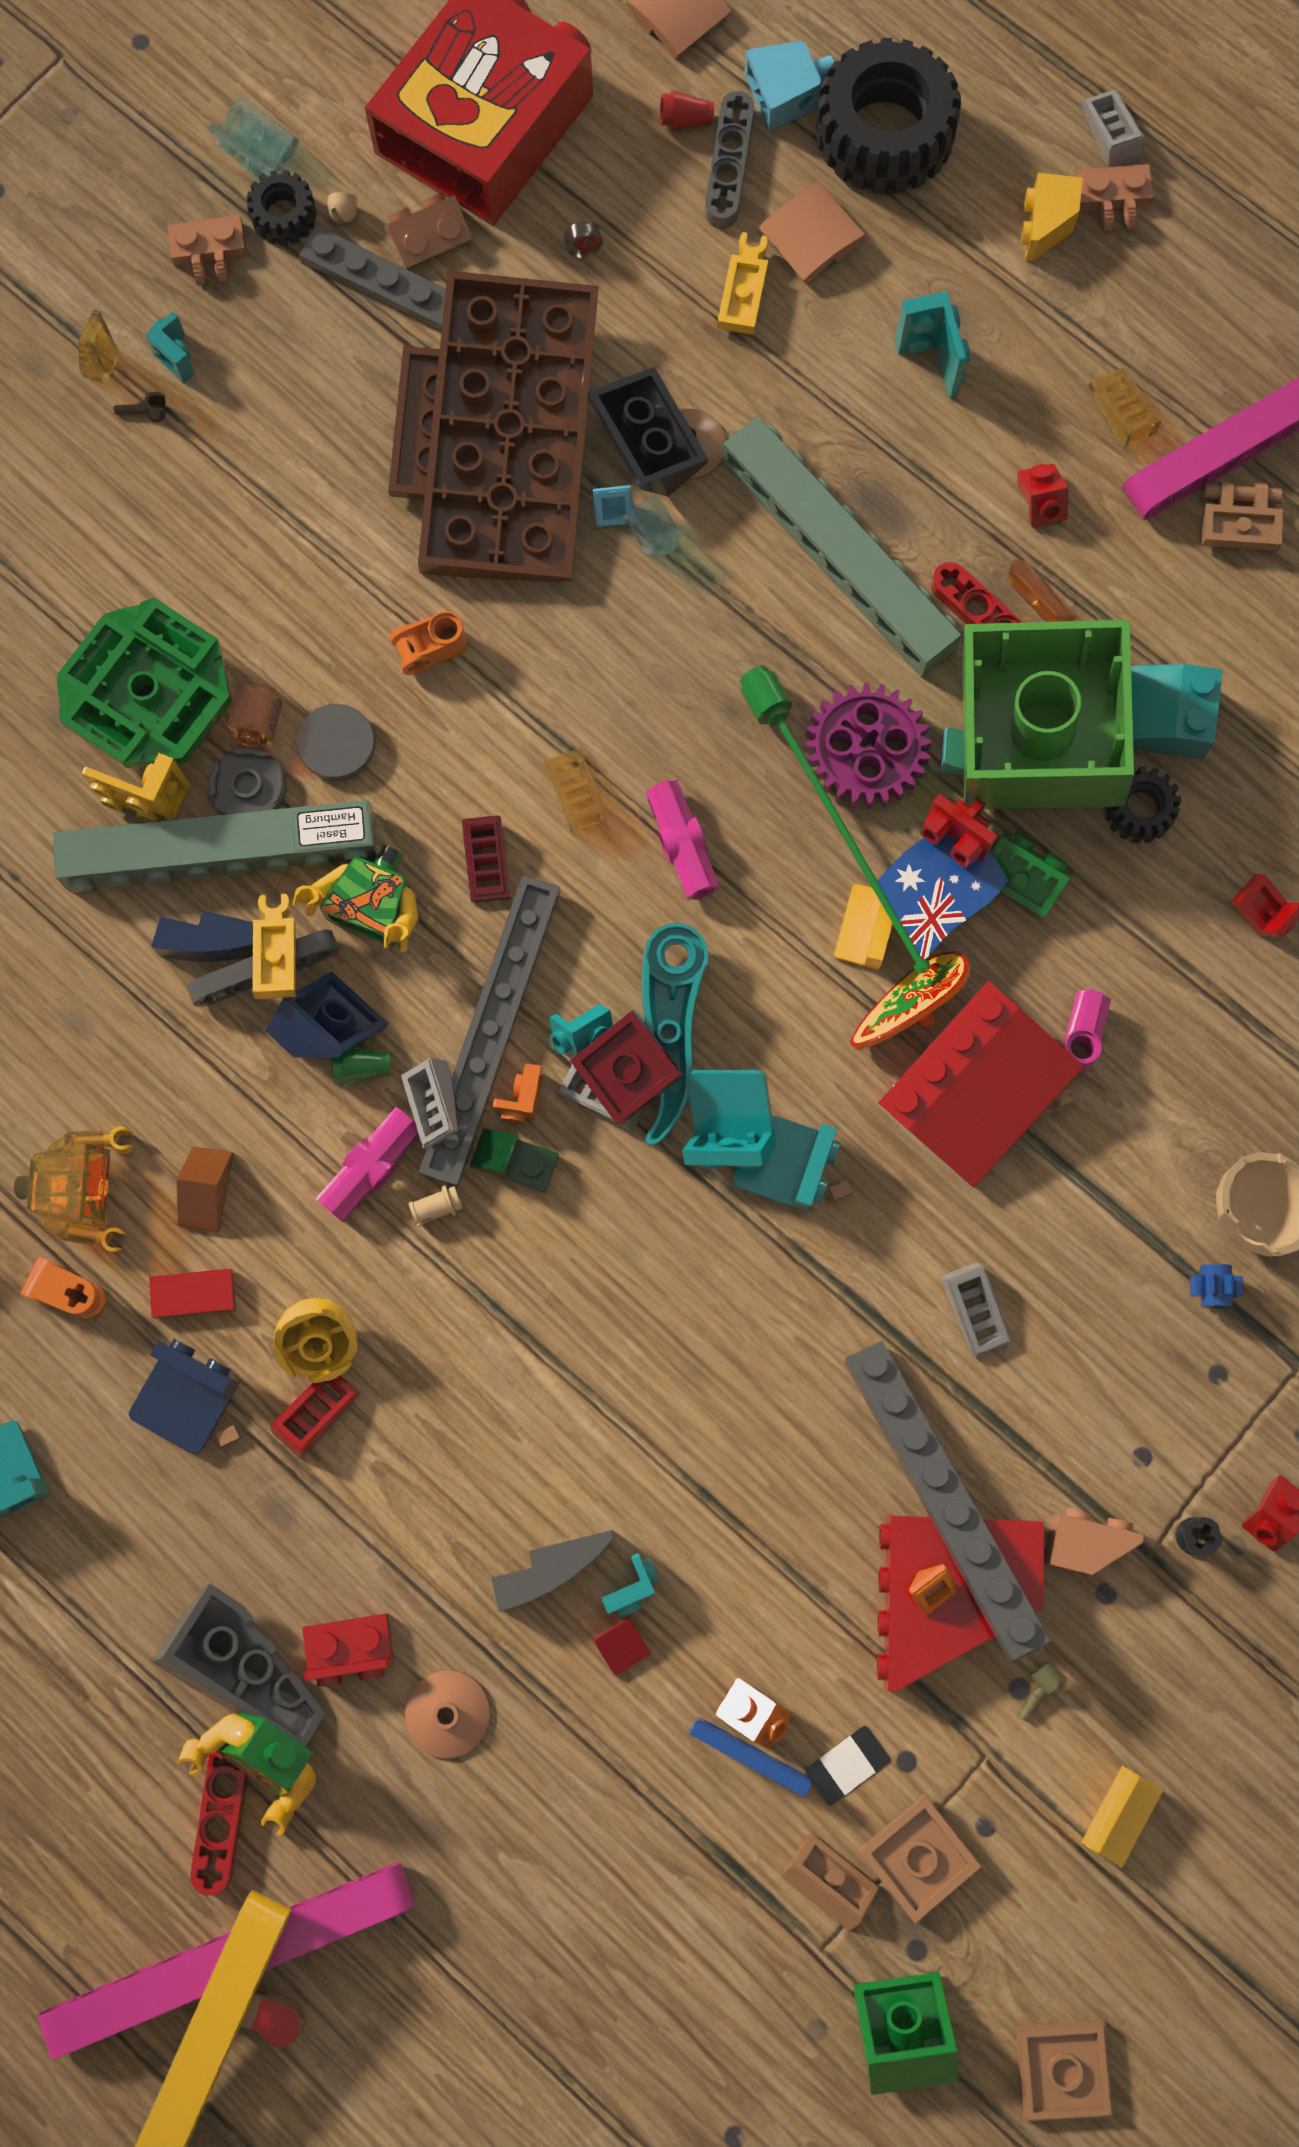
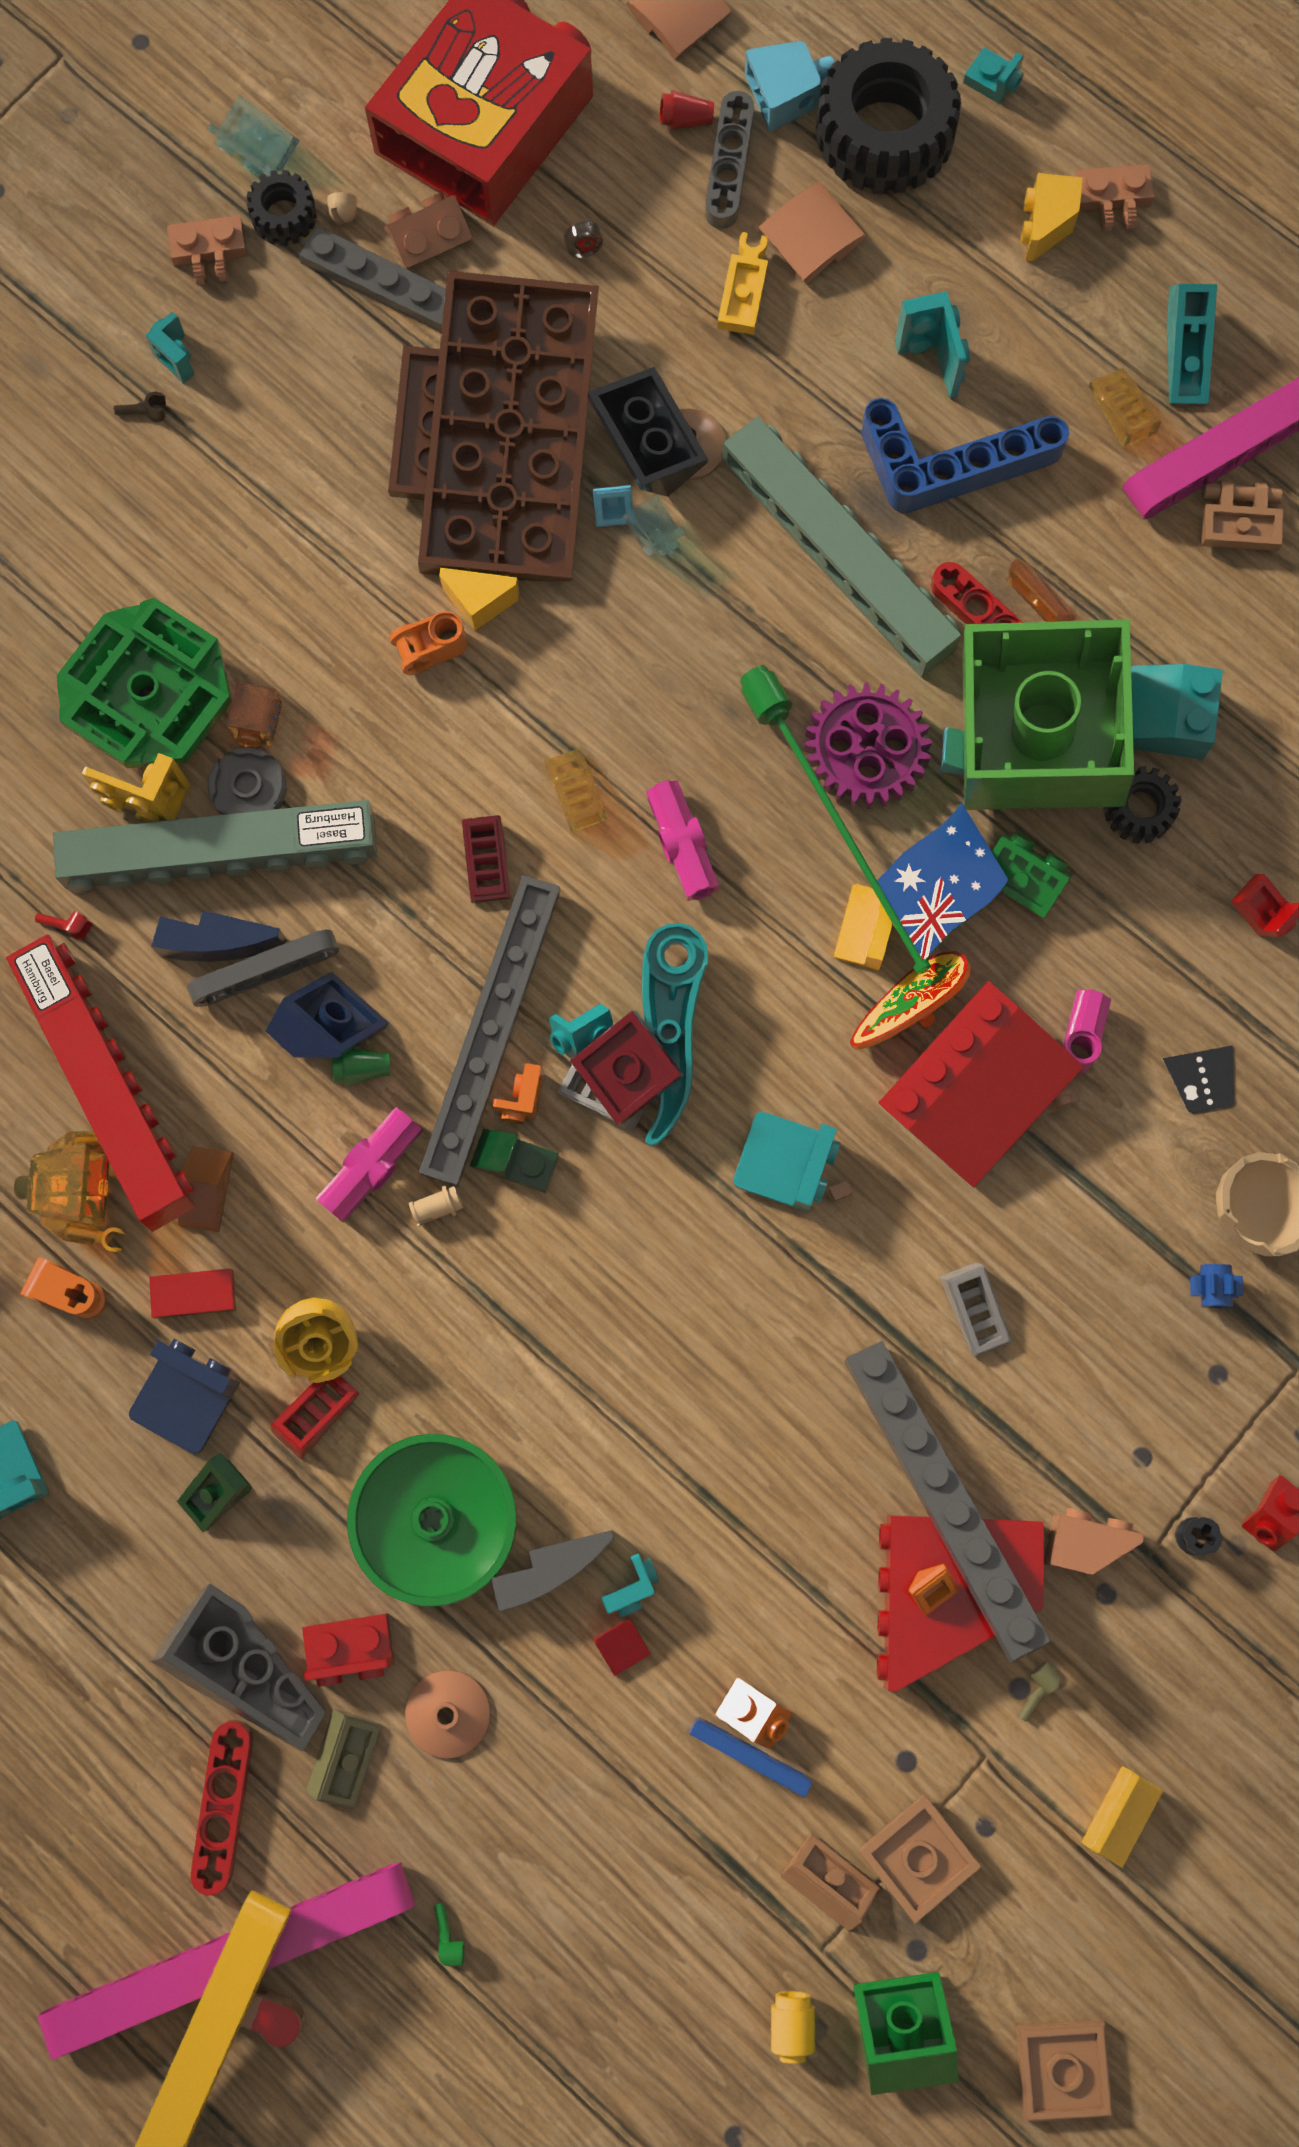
clear yellow slope [79,310,120,384] -> none
torso [177,1713,316,1836] -> none
medium nougat piece [215,1425,241,1447] -> none
yellow plate [253,894,296,999] -> none
torso [292,845,419,952] -> none
dark grey tile [297,704,375,781] -> none
light grey slope [401,1058,458,1149] -> none
teal bracket [682,1070,776,1169] -> none
sticker [806,1726,890,1805] -> none
red hips [920,794,998,868] -> none
red bracket [1017,463,1068,528] -> none
light grey slope [1081,89,1144,167] -> none
none -> red brick [5,934,196,1232]
none -> red hand [35,911,93,940]
none -> dark green slope [177,1452,252,1533]
none -> olive slope [306,1709,382,1809]
none -> green dish [347,1434,517,1606]
none -> green hand [434,1903,465,1966]
none -> yellow slope [439,568,520,631]
none -> yellow brick [771,1991,815,2064]
none -> blue beam [861,398,1069,513]
none -> teal bracket [963,47,1024,104]
none -> black sticker [1162,1045,1234,1113]
none -> teal slope [1167,284,1217,404]

